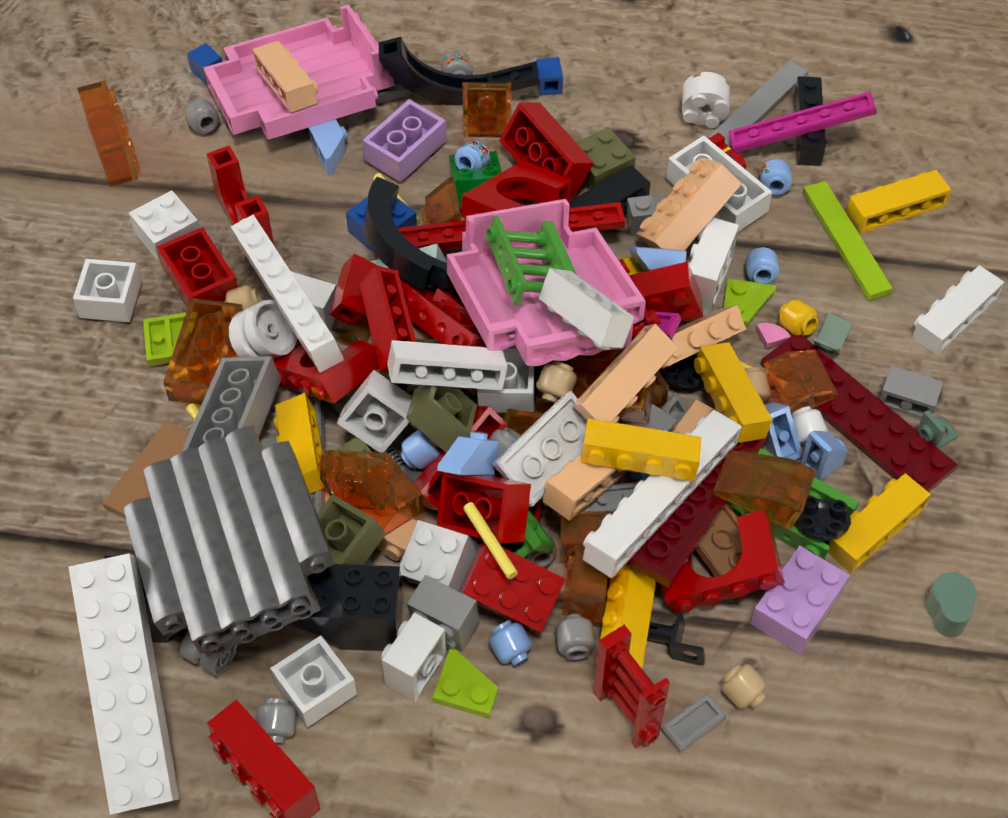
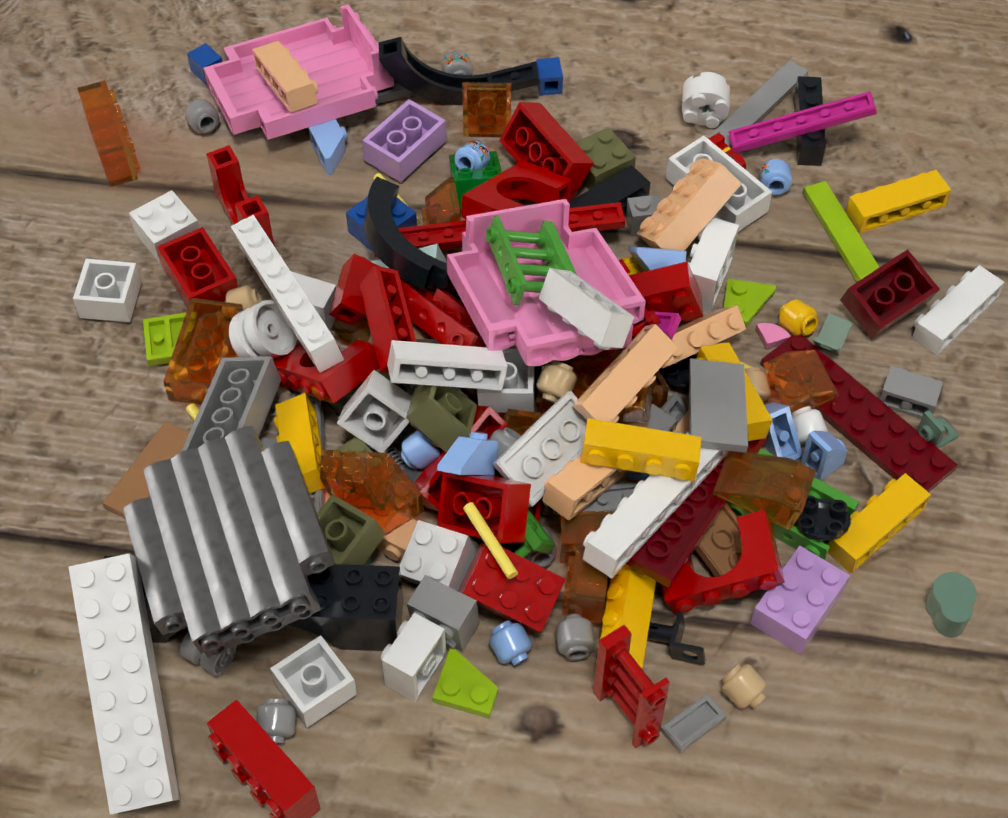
light blue head [746,247,779,284] -> none
none -> light grey tile [688,359,748,453]
none -> dark red brick [840,249,940,340]

